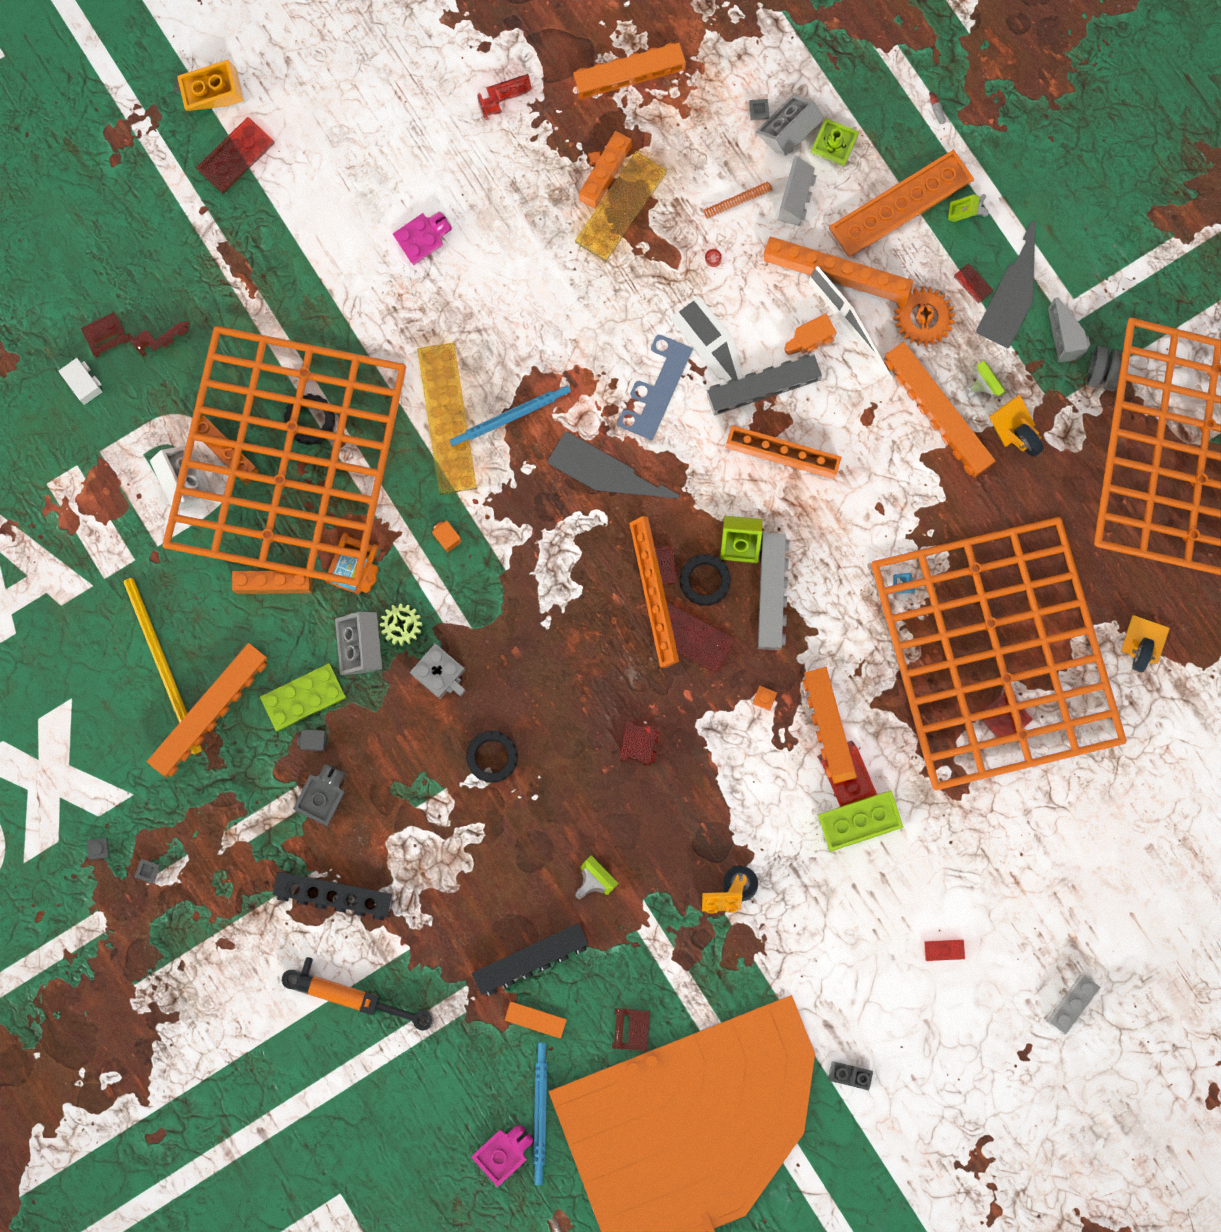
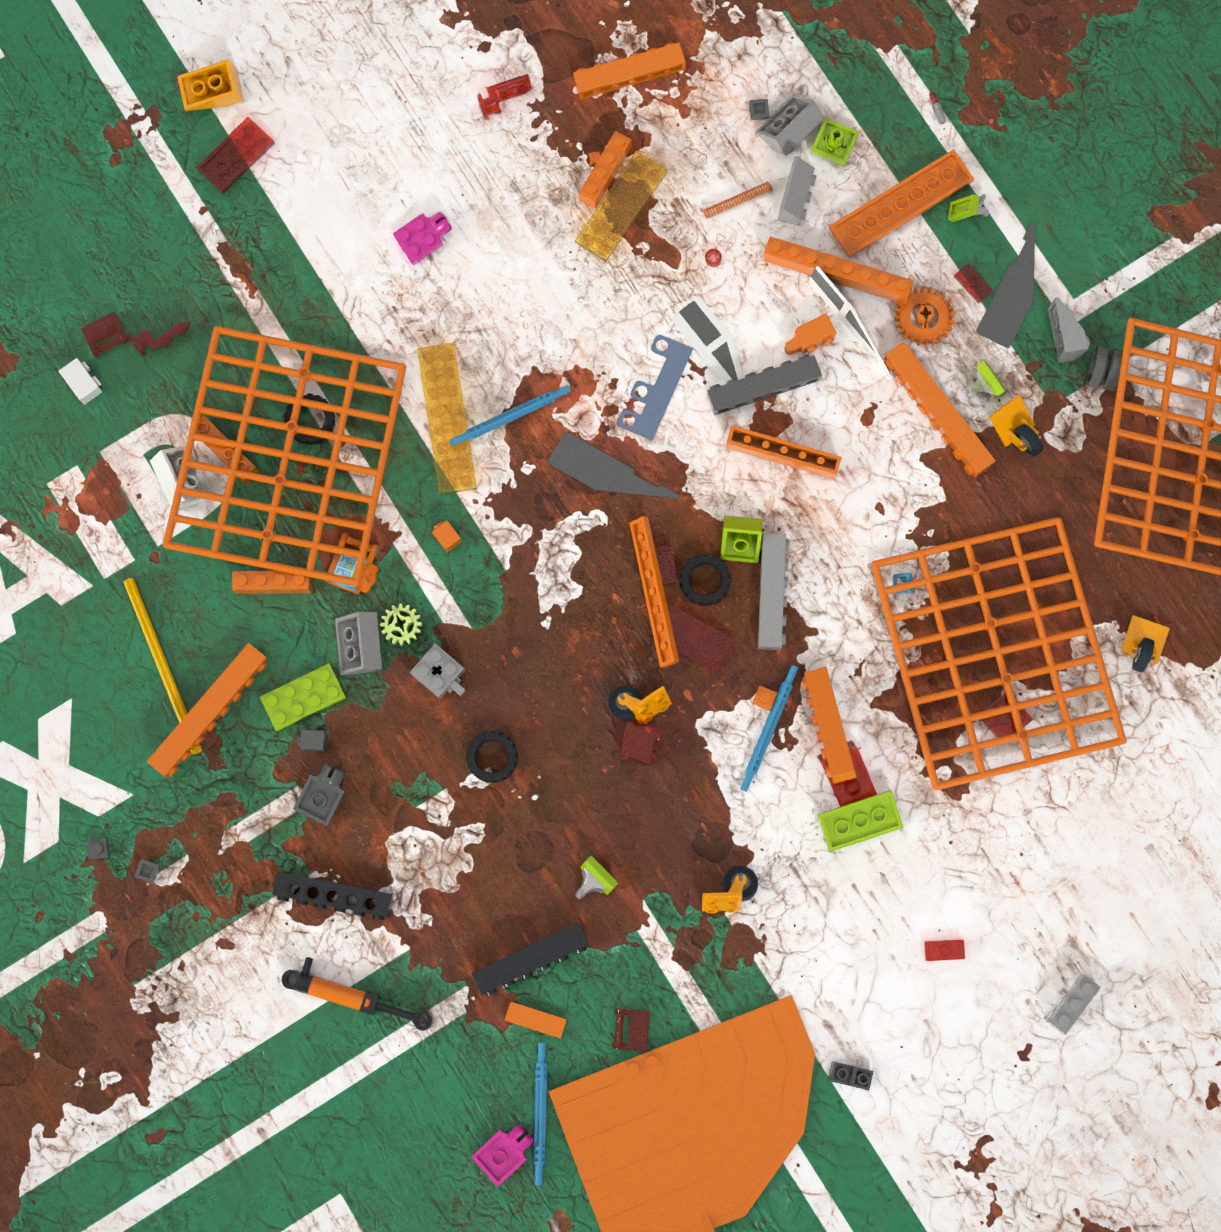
none -> light orange plate [608,685,672,725]
none -> dark azure axle [740,665,798,792]

